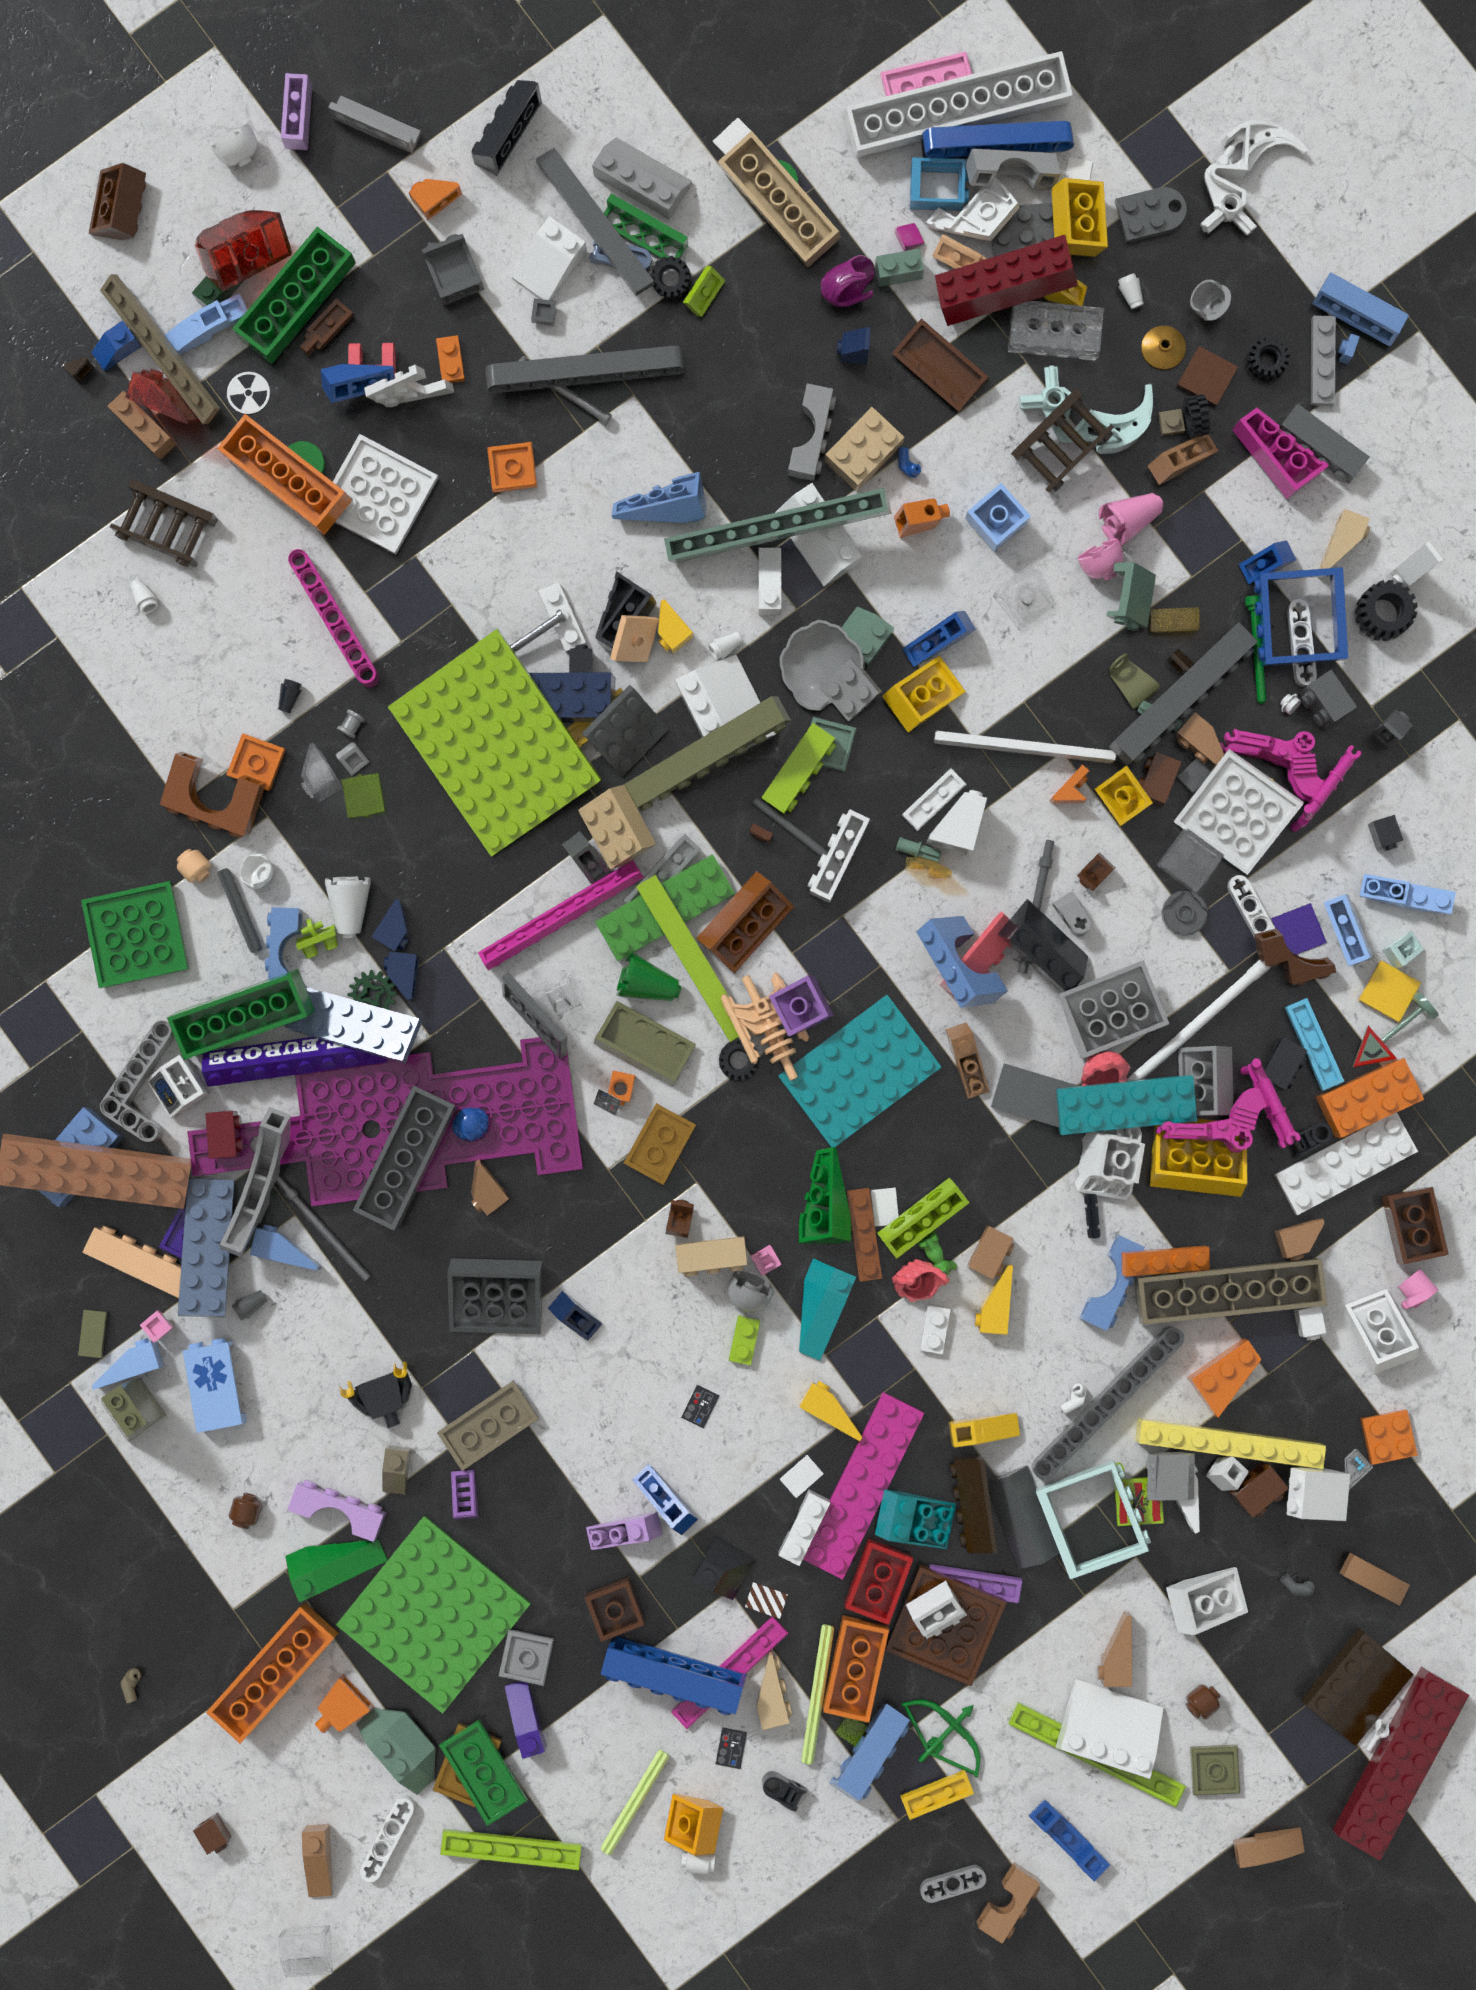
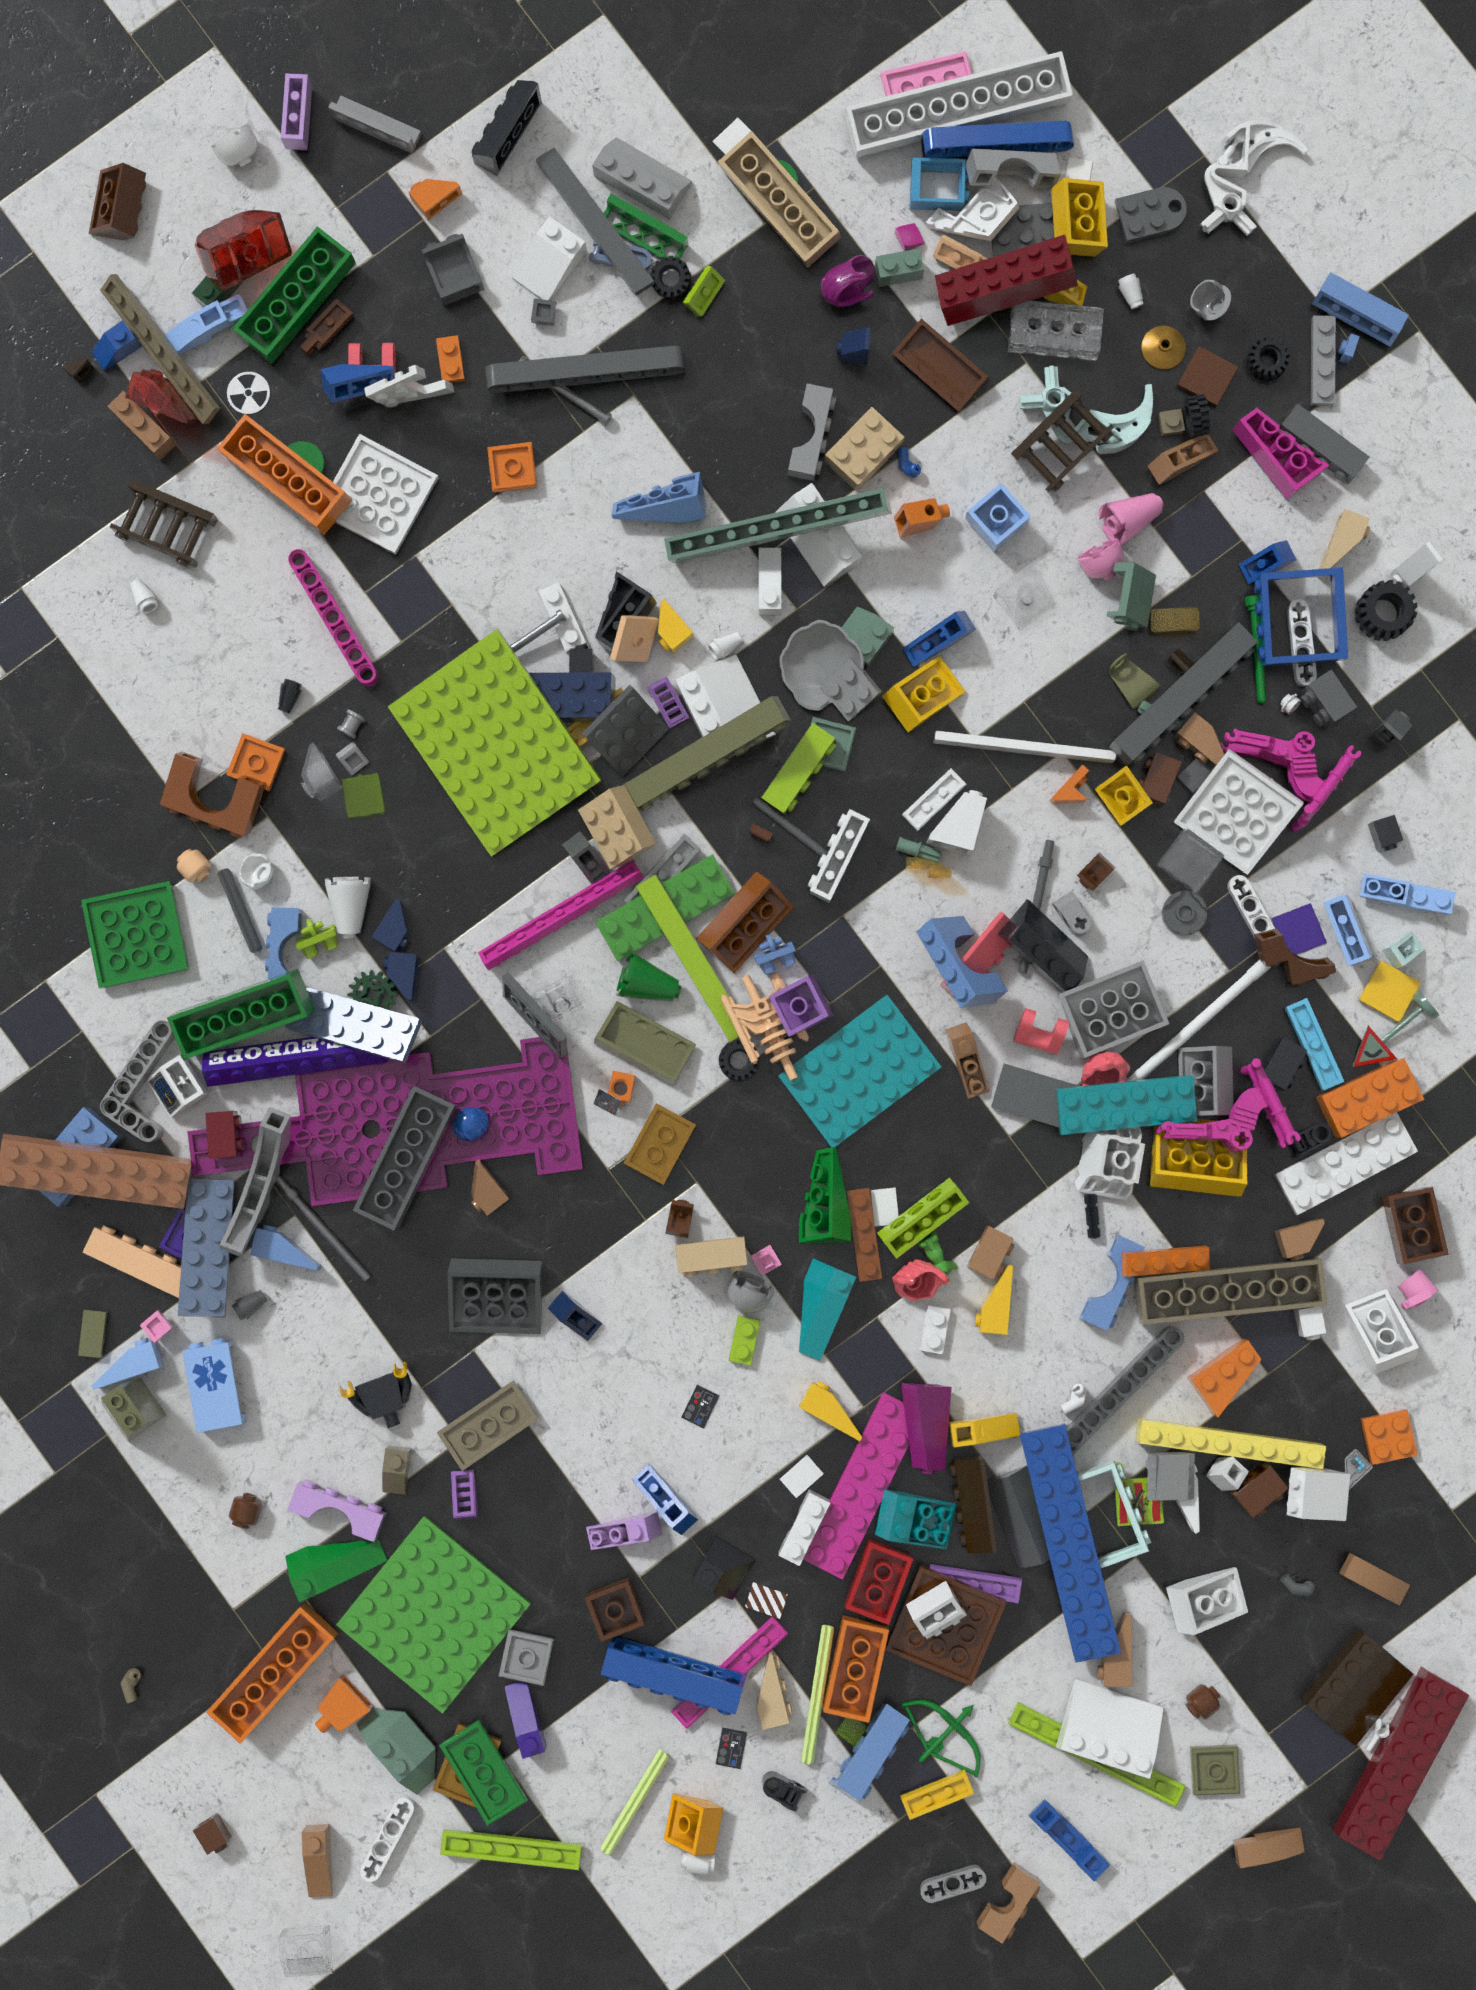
none -> medium lavender slope [647,677,689,729]
none -> medium blue hips [753,934,796,974]
none -> magenta slope [901,1383,952,1474]
none -> coral connector [1013,1008,1069,1055]
none -> blue plate [1020,1423,1121,1663]

